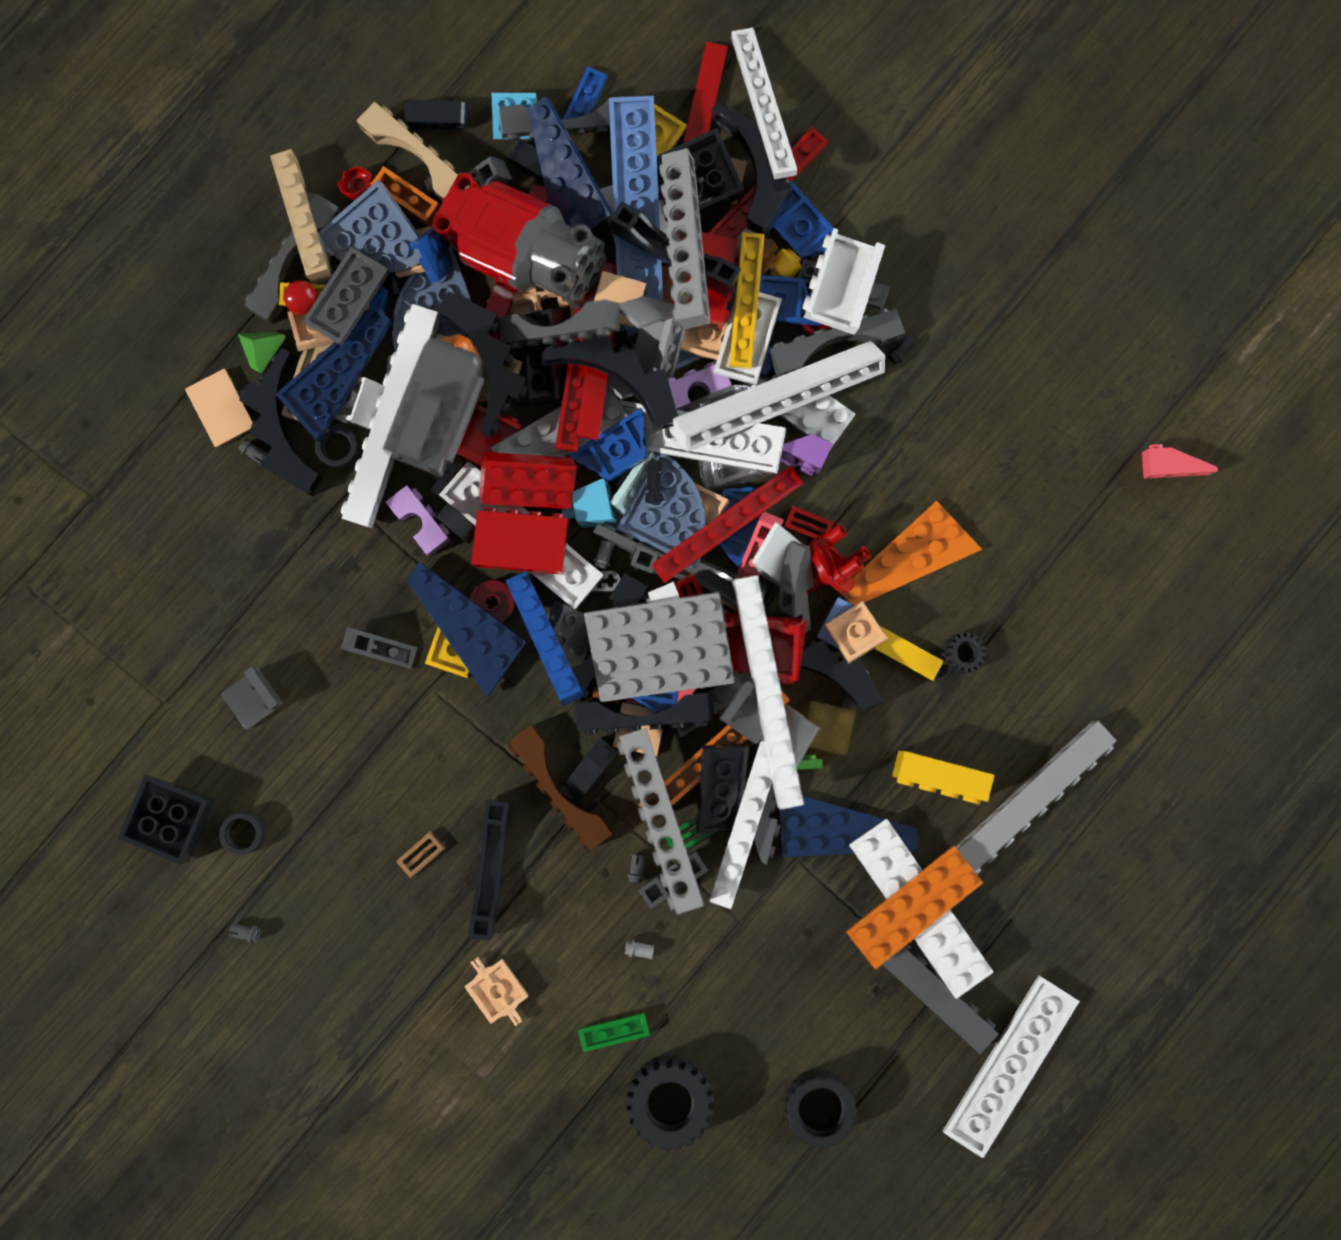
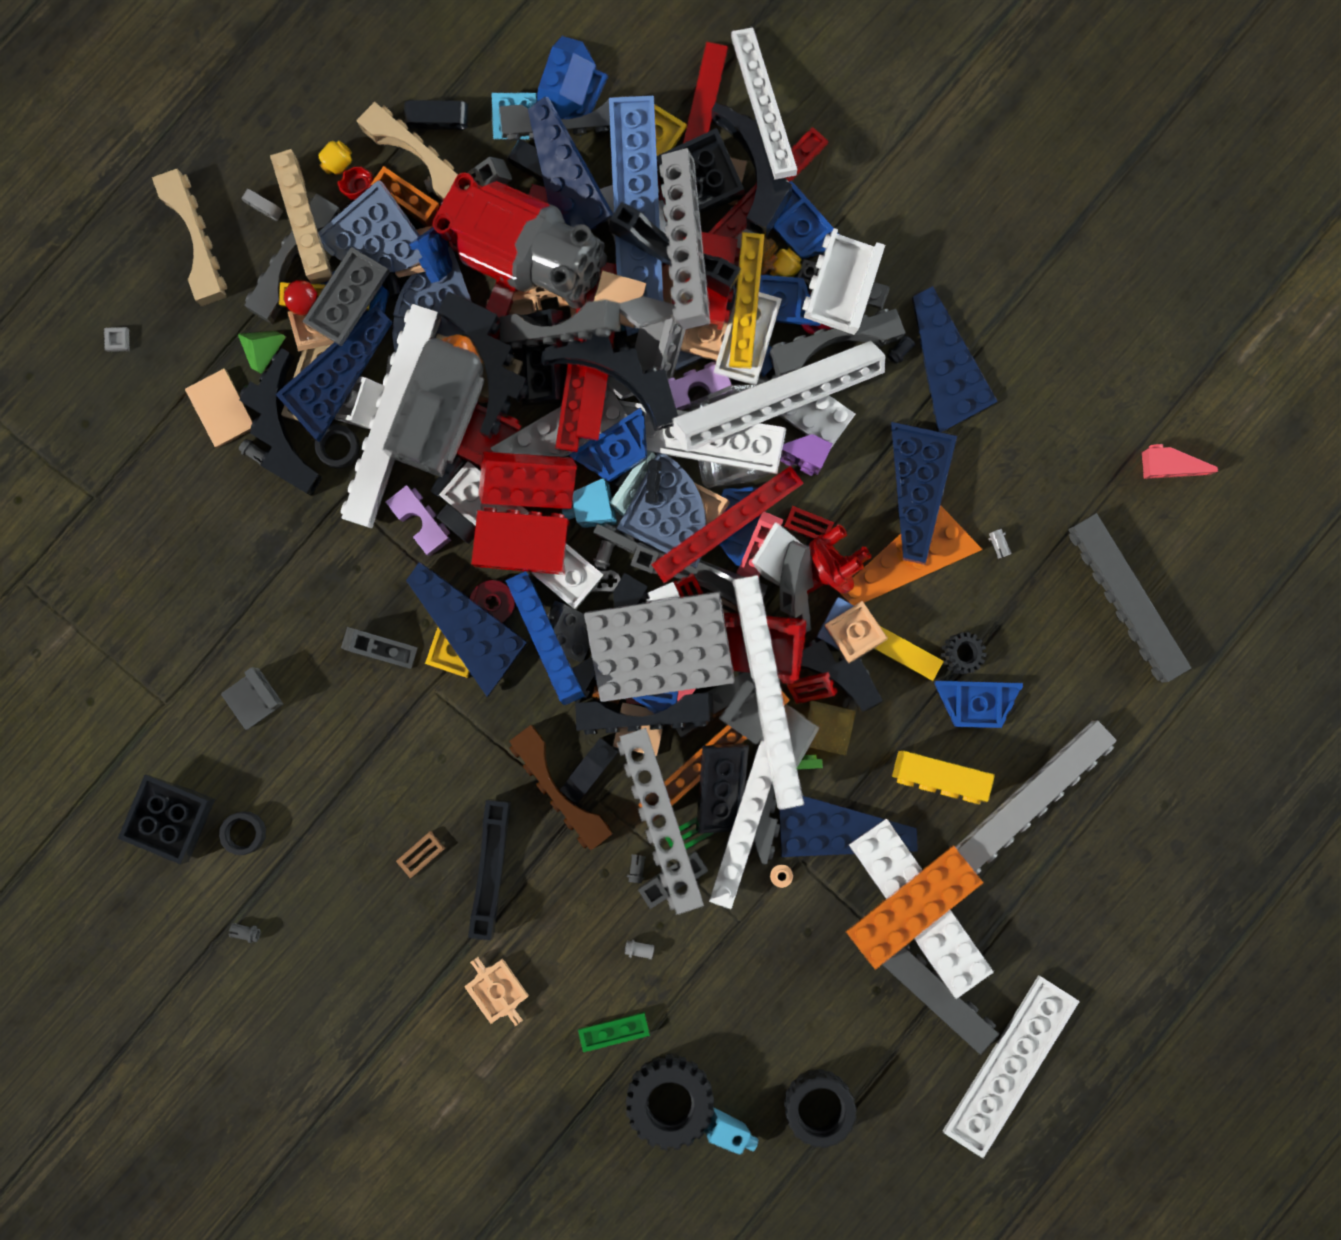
none -> light grey tile [104,327,129,352]
none -> tan arch [152,169,227,306]
none -> light grey beam [241,189,283,221]
none -> yellow head [319,140,352,174]
none -> blue wedge [536,36,596,119]
none -> medium azure torso [704,1108,758,1154]
none -> light nougat plate [770,864,793,888]
none -> red tile [787,672,837,704]
none -> dark blue wing [891,422,957,565]
none -> dark blue wing [912,286,998,433]
none -> blue wing [935,681,1023,728]
none -> light grey pin [988,529,1012,559]
none -> dark grey brick [1068,513,1191,683]

